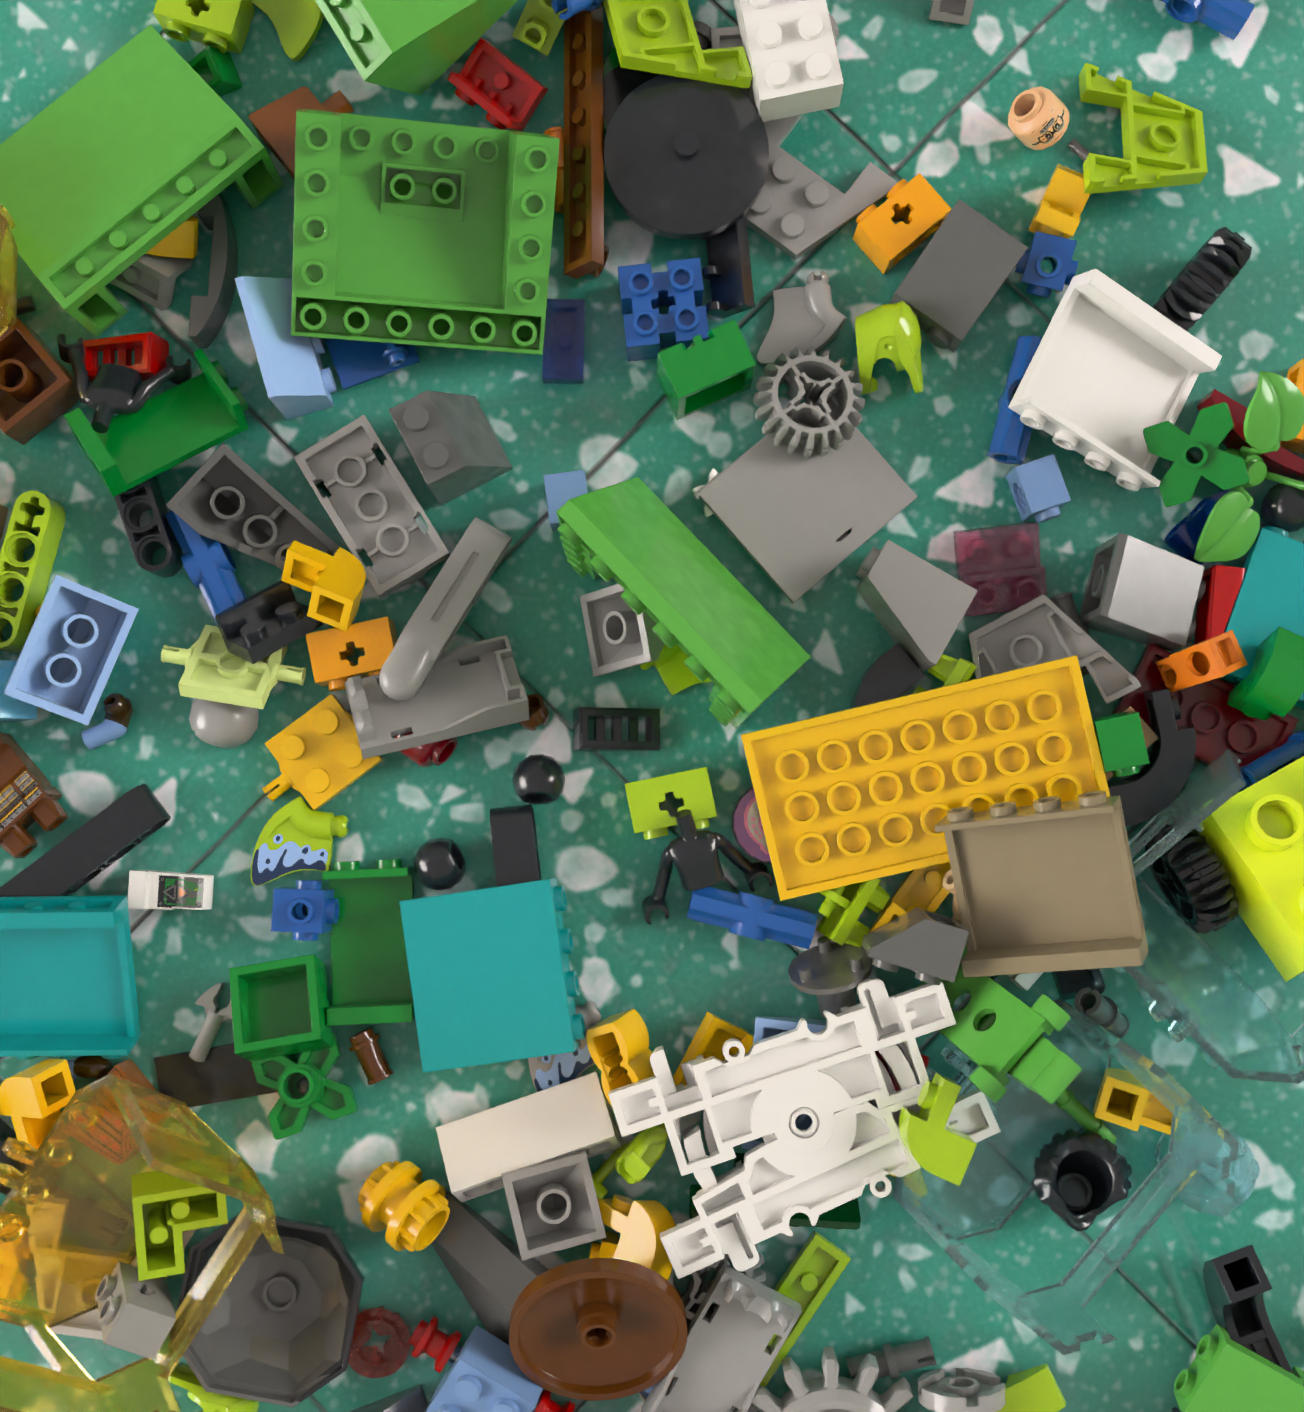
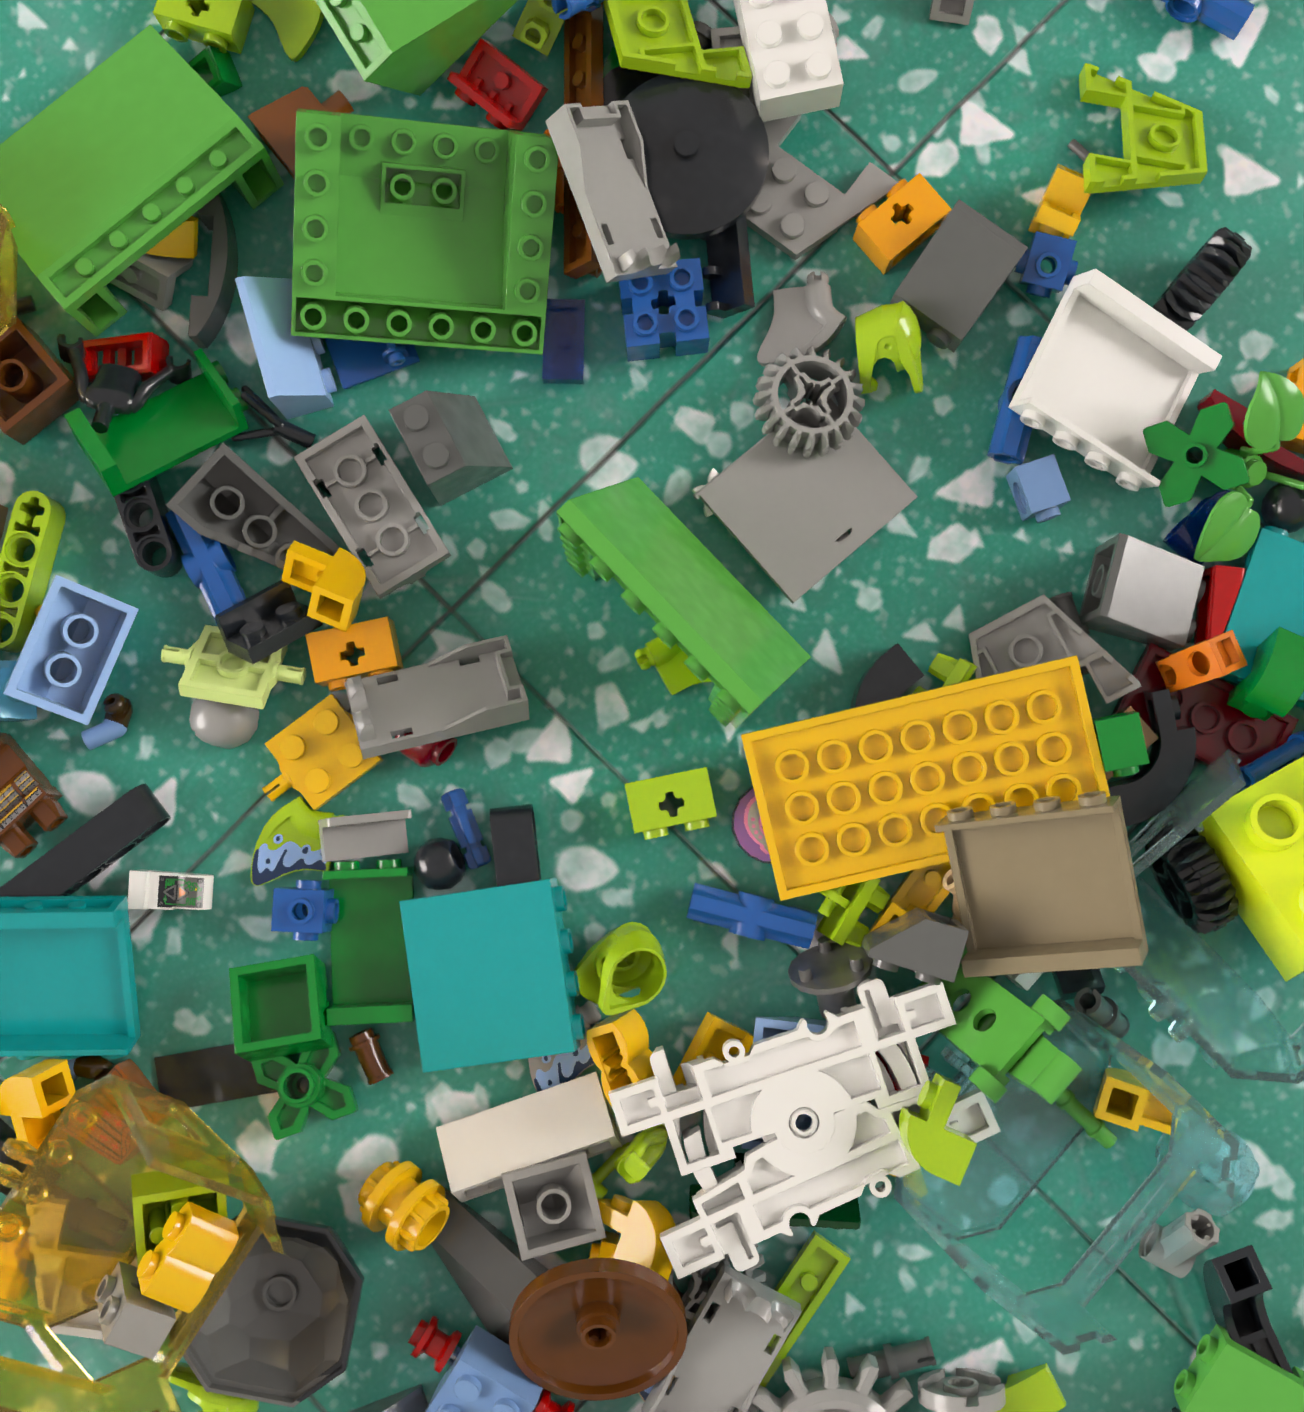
light grey bar [189,982,232,1062] -> none
clear red gear [348,1305,411,1378] -> none
light grey piece [379,517,512,700] -> none
black piece [512,754,565,805] -> none
reddish brown hinge [519,694,549,731] -> none
medium blue panel [543,470,588,532] -> none
black slope [573,707,660,751] -> none
light grey slope [580,584,665,677] -> none
black piece [642,809,773,925] -> none
green piece [657,319,756,420] -> none
light grey slope [855,540,978,672] -> none
clear pink slope [953,522,1047,617] -> none
light nougat head [1008,86,1070,150] -> none
black hair [1032,1128,1132,1231] -> none
none -> yellow brick [137,1201,239,1313]
none -> black plant [231,385,316,449]
none -> light grey panel [318,809,412,862]
none -> blue axle [441,788,491,869]
none -> light grey piece [545,100,681,283]
none -> lime helmet [574,922,667,1015]
none -> light grey piece [1138,1208,1220,1279]

